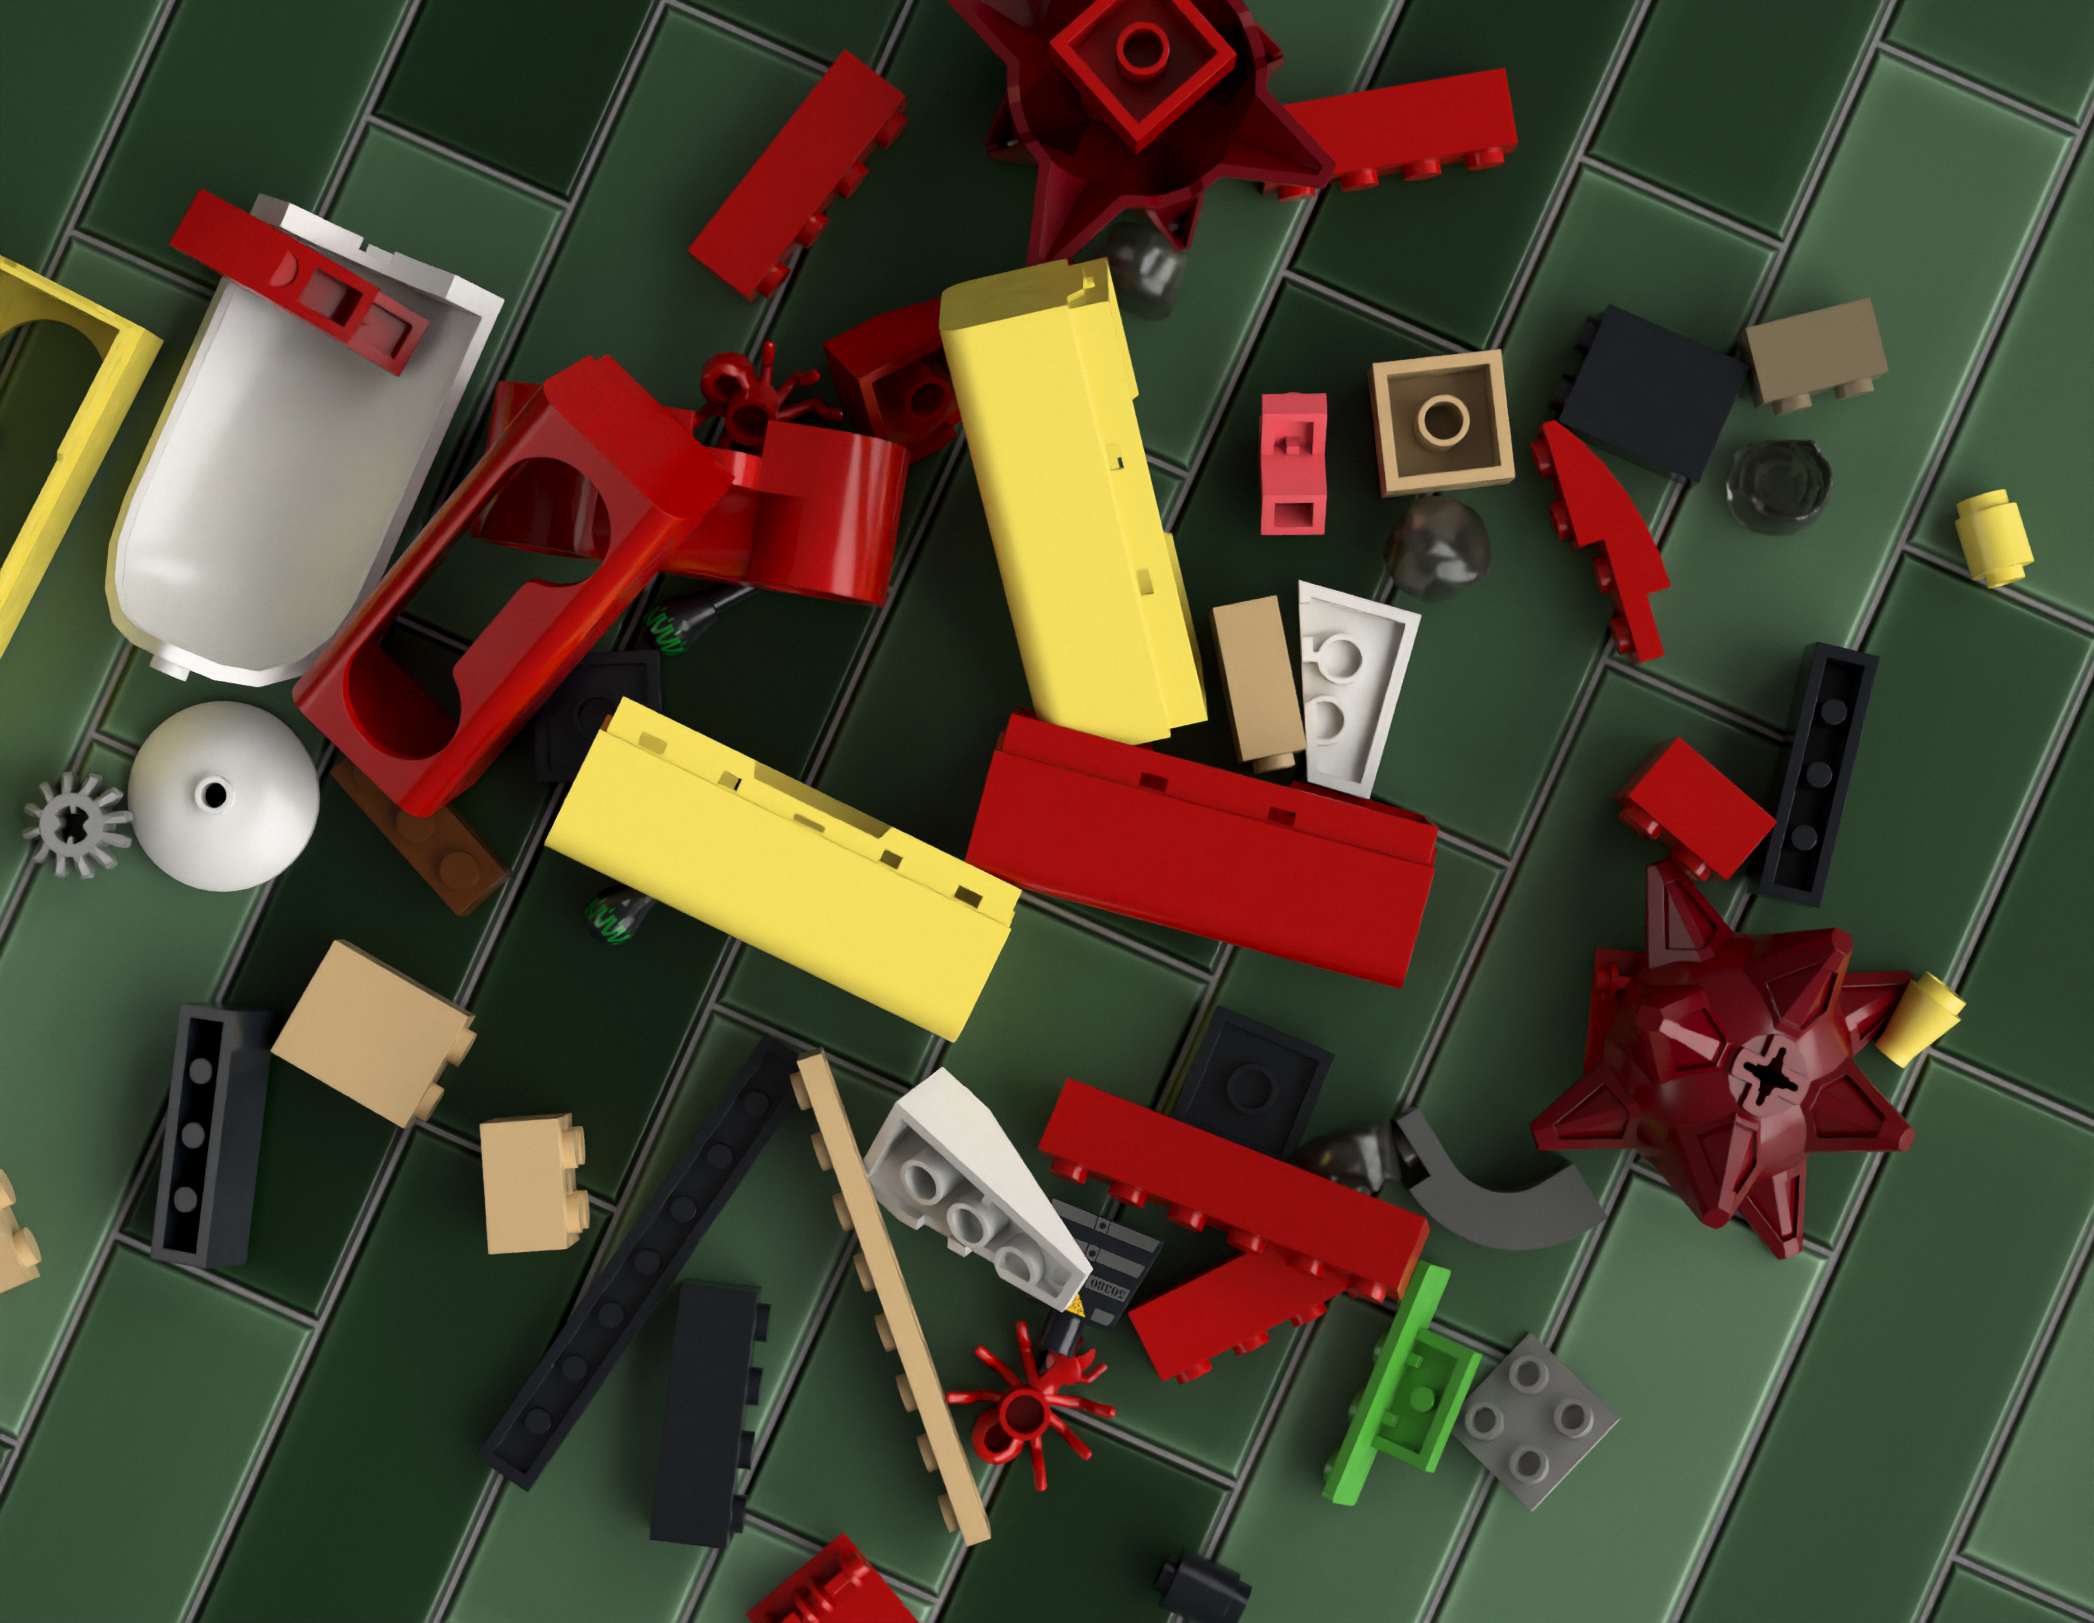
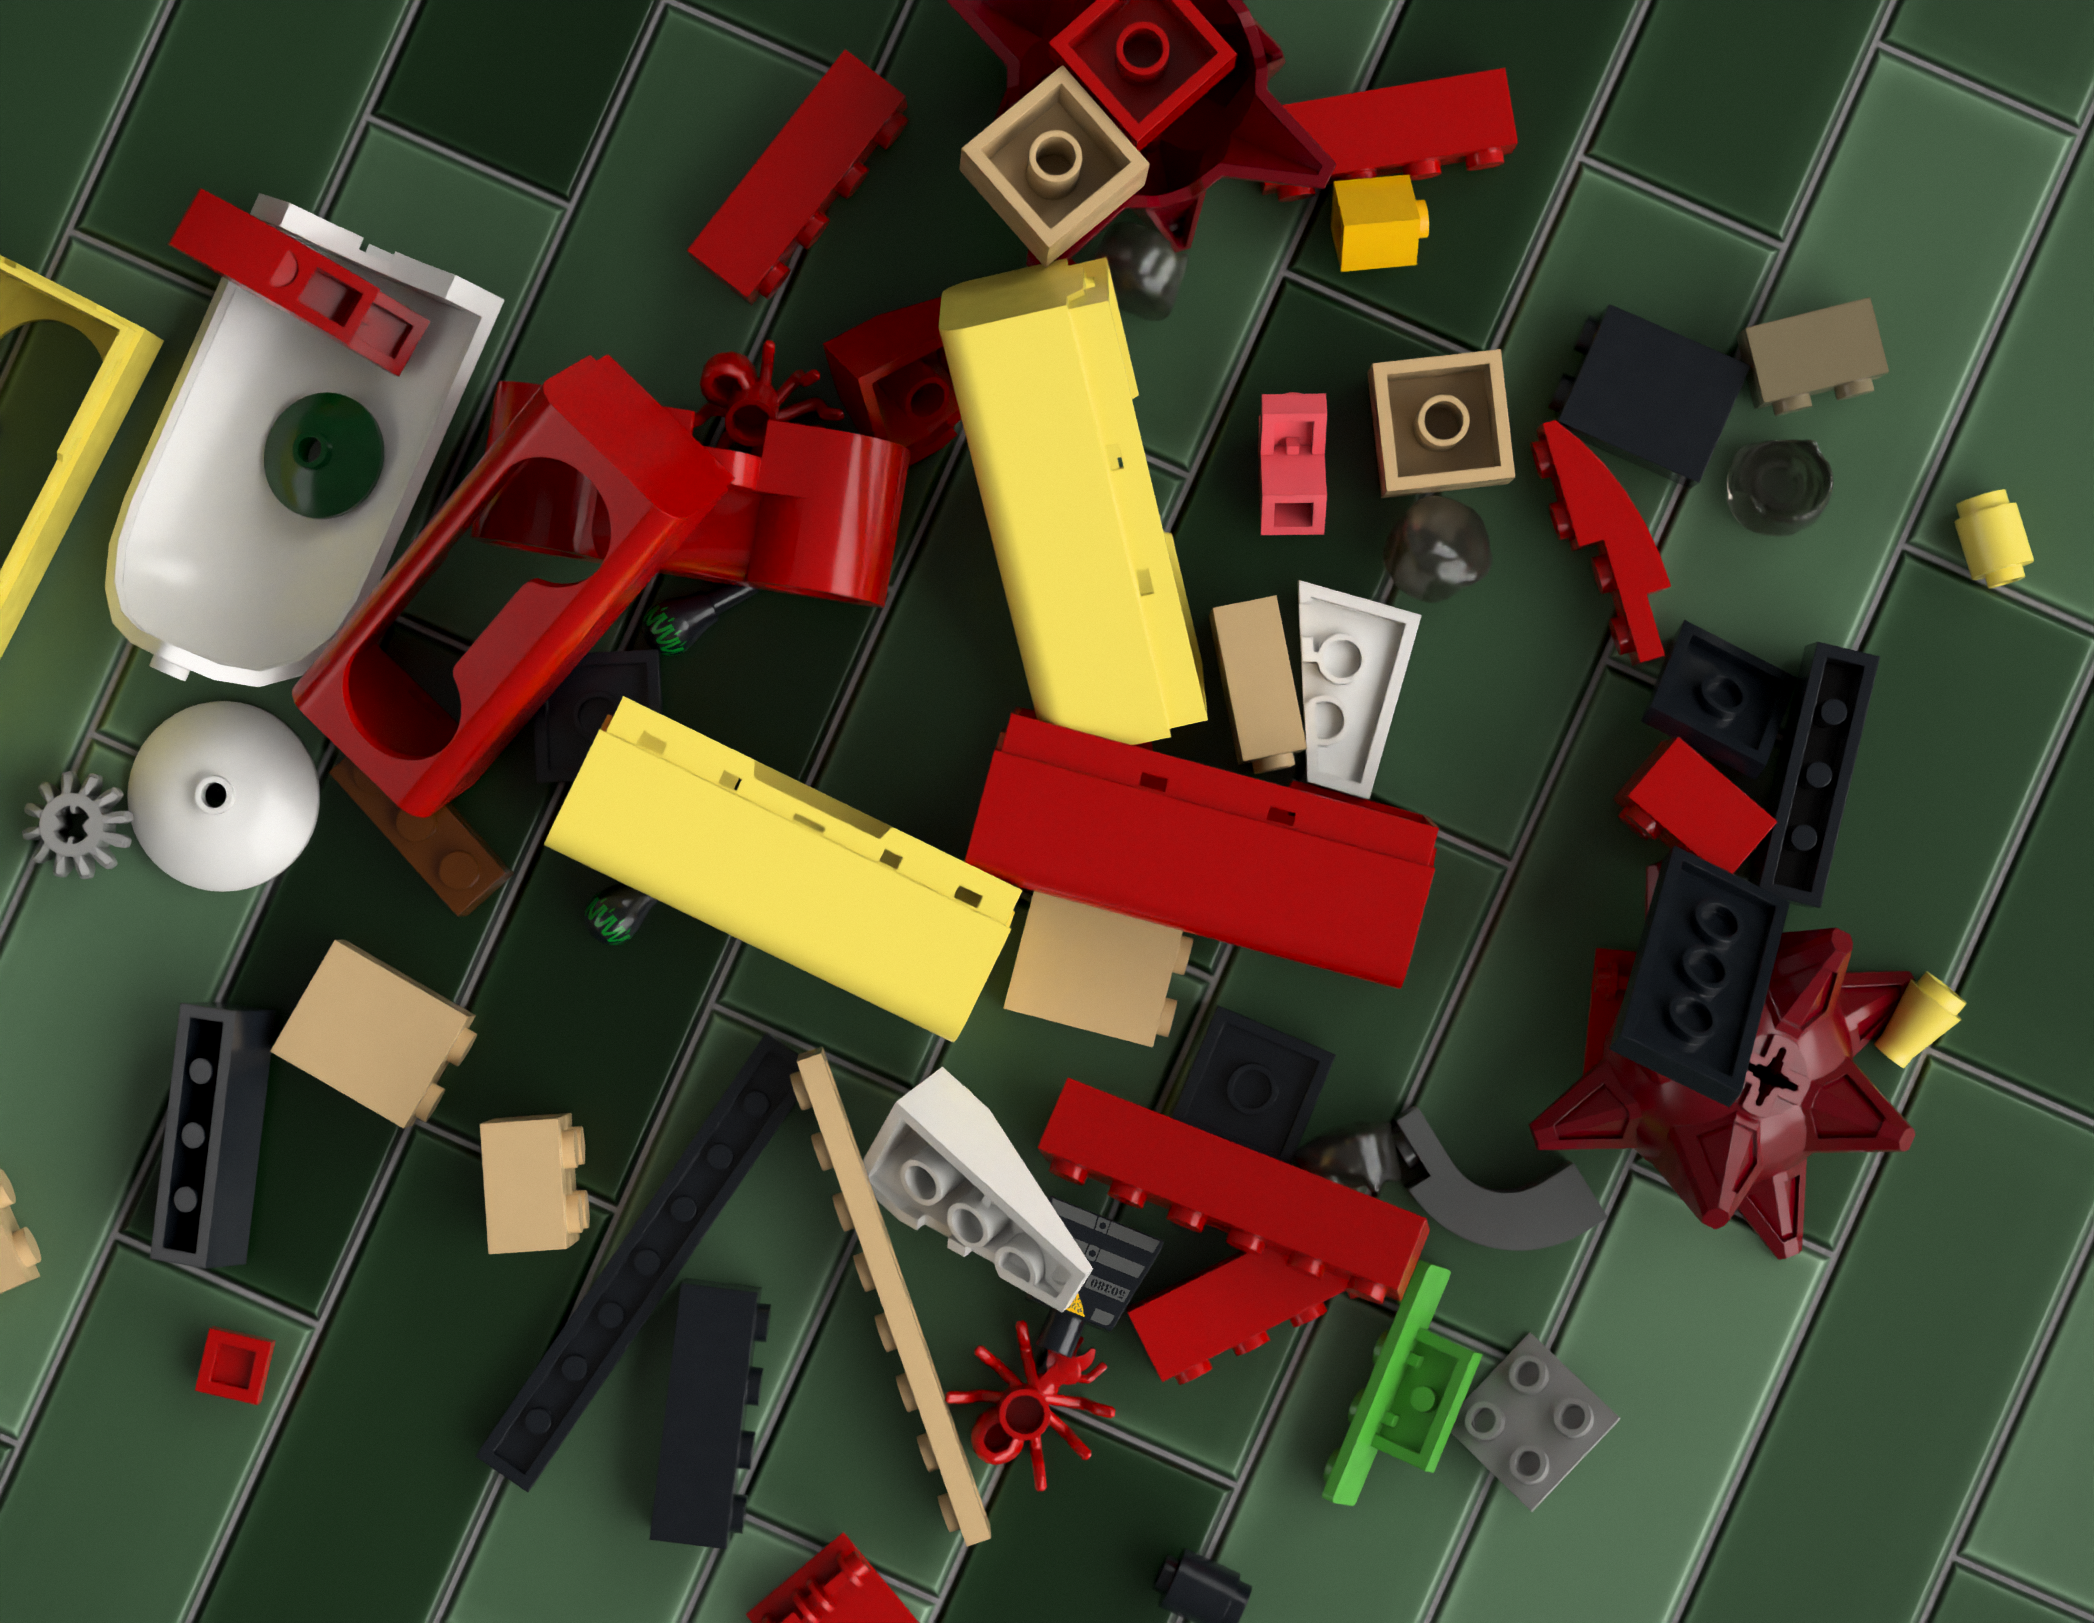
none -> red plate [195,1326,276,1405]
none -> dark green dish [264,392,384,519]
none -> tan brick [960,65,1150,268]
none -> tan brick [1003,891,1193,1047]
none -> yellow brick [1331,174,1429,272]
none -> black plate [1609,845,1790,1107]
none -> black plate [1641,620,1798,780]

